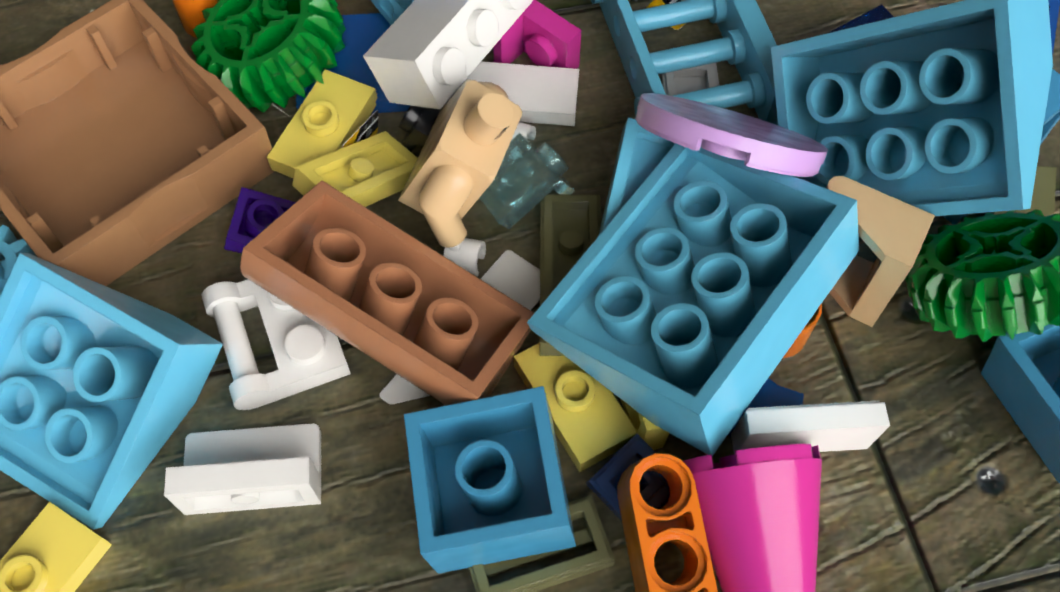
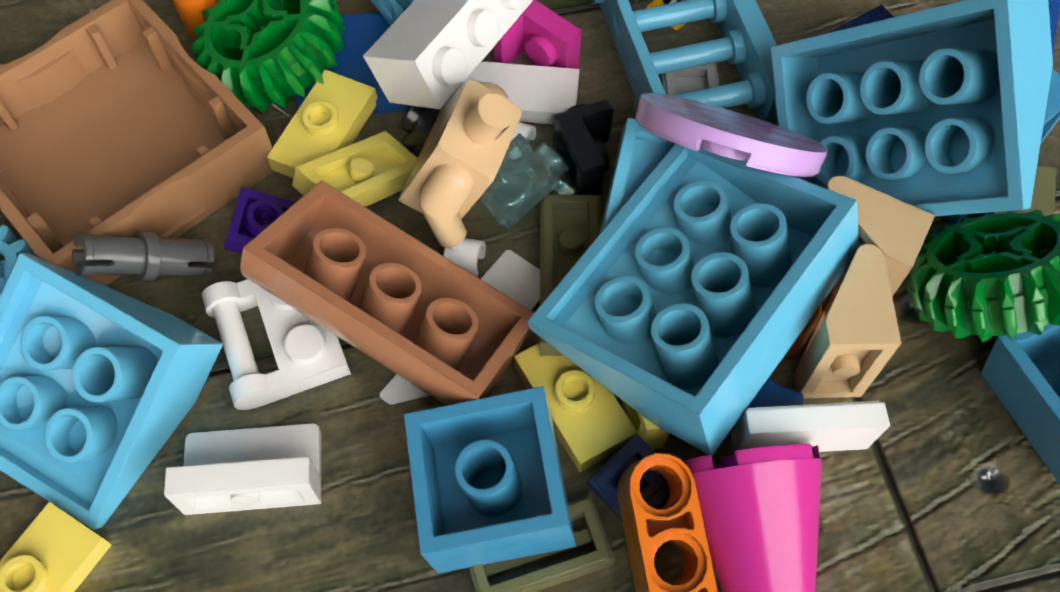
sticker [342,110,379,148] -> none
none -> dark grey pin [72,230,215,282]
none -> black bracket [552,99,614,195]
none -> tan tile [794,244,902,398]

